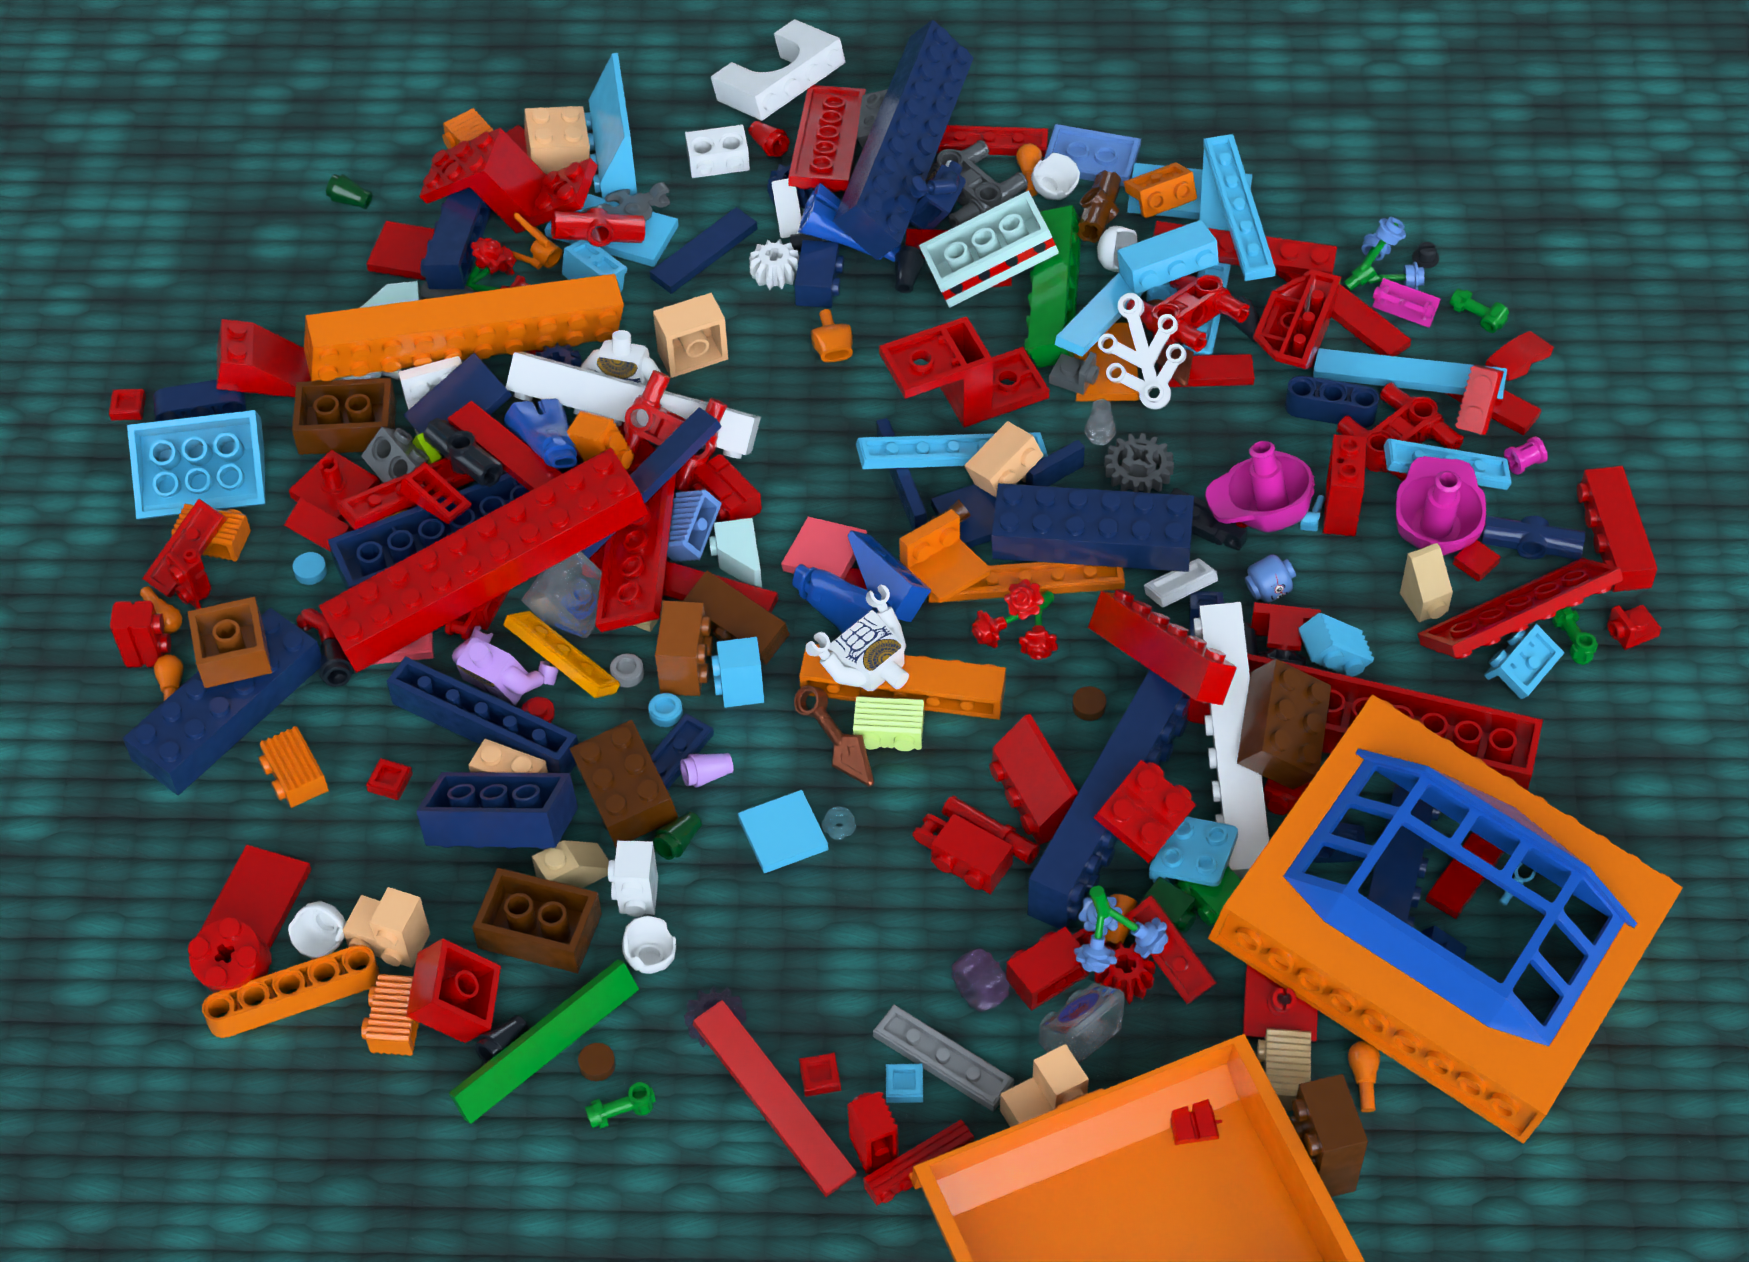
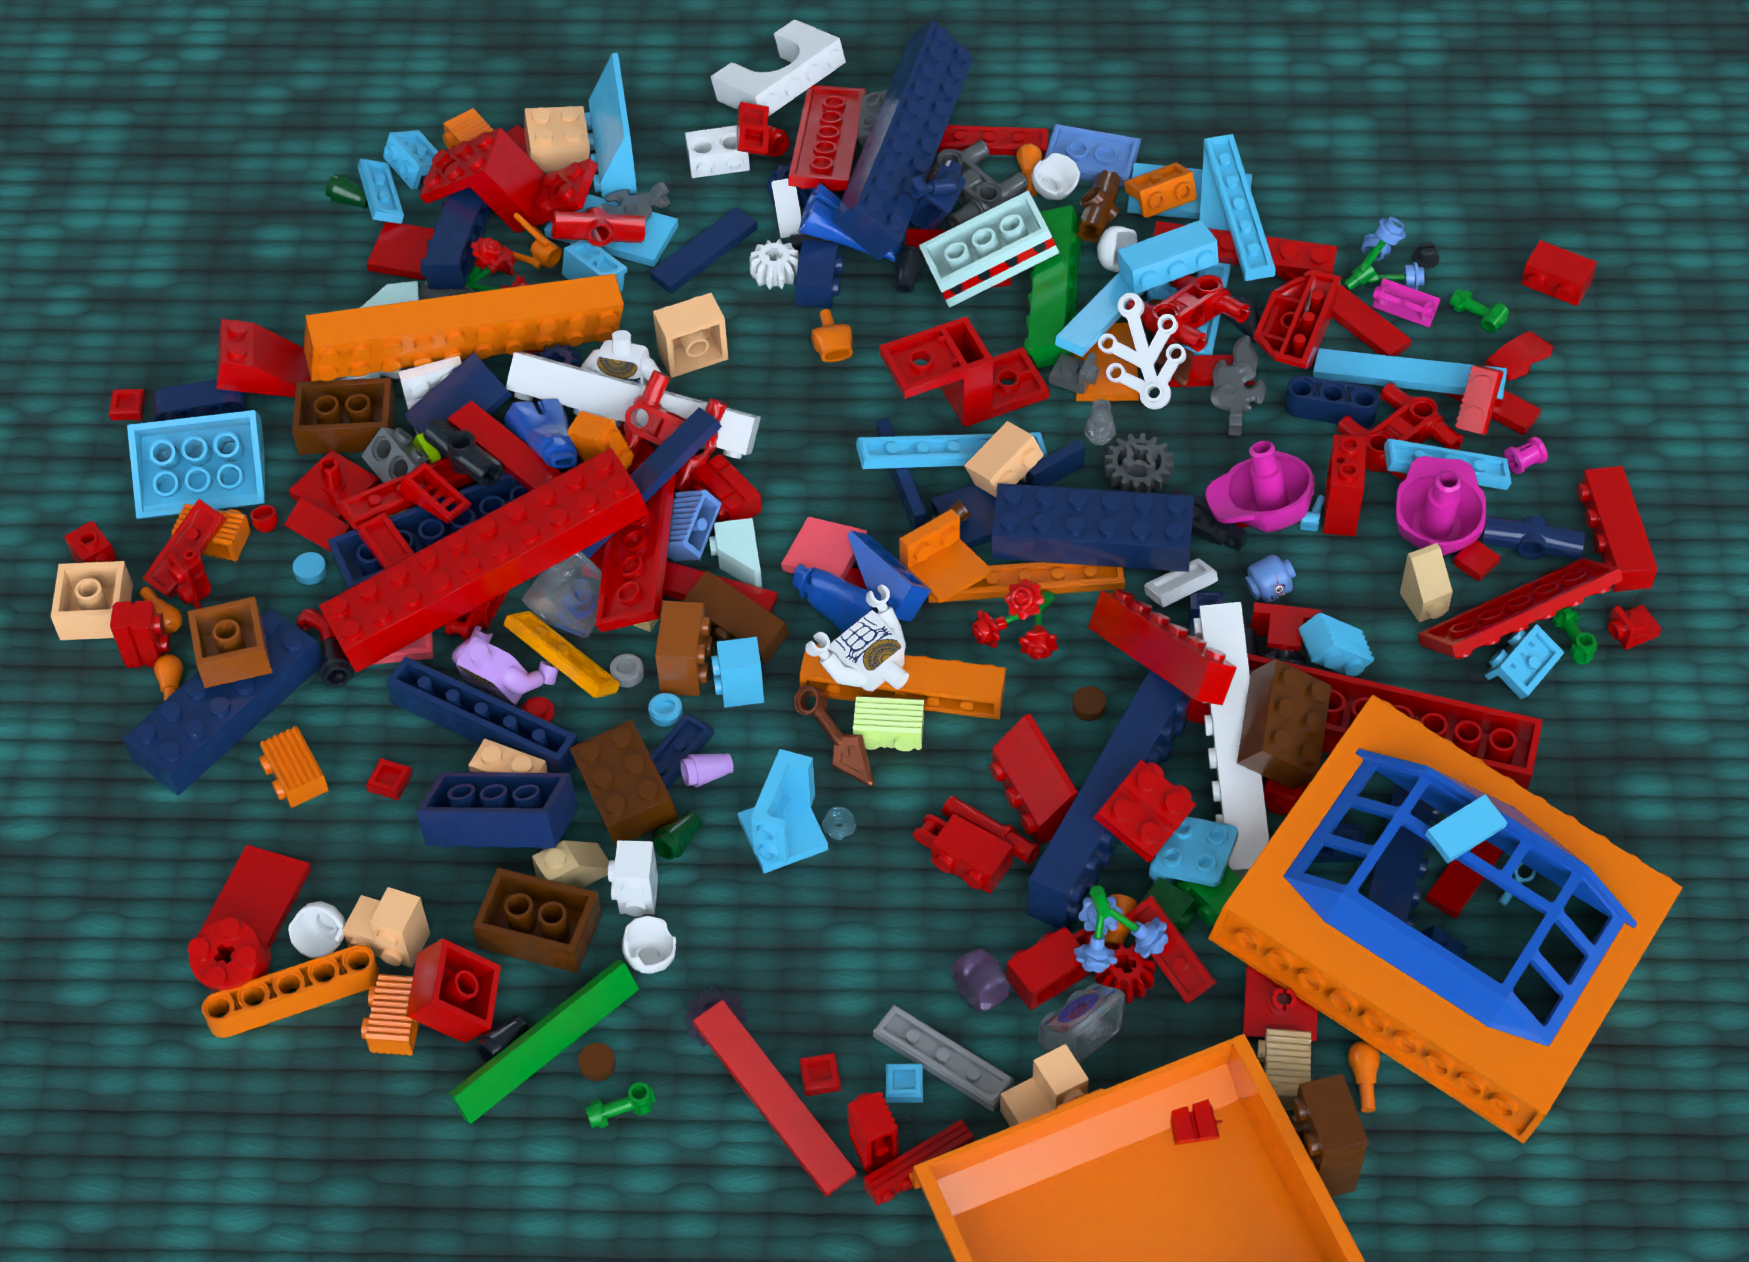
none -> light nougat brick [51,561,133,640]
none -> red brick [64,521,117,563]
none -> red hinge [250,505,278,533]
none -> red tile [356,512,415,570]
none -> medium azure tile [358,159,404,224]
none -> medium azure bracket [383,130,438,190]
none -> red slope [737,102,770,156]
none -> medium azure panel [751,749,815,862]
none -> dark grey piece [1210,335,1266,437]
none -> medium azure tile [1425,794,1508,864]
none -> red brick [1521,240,1597,306]

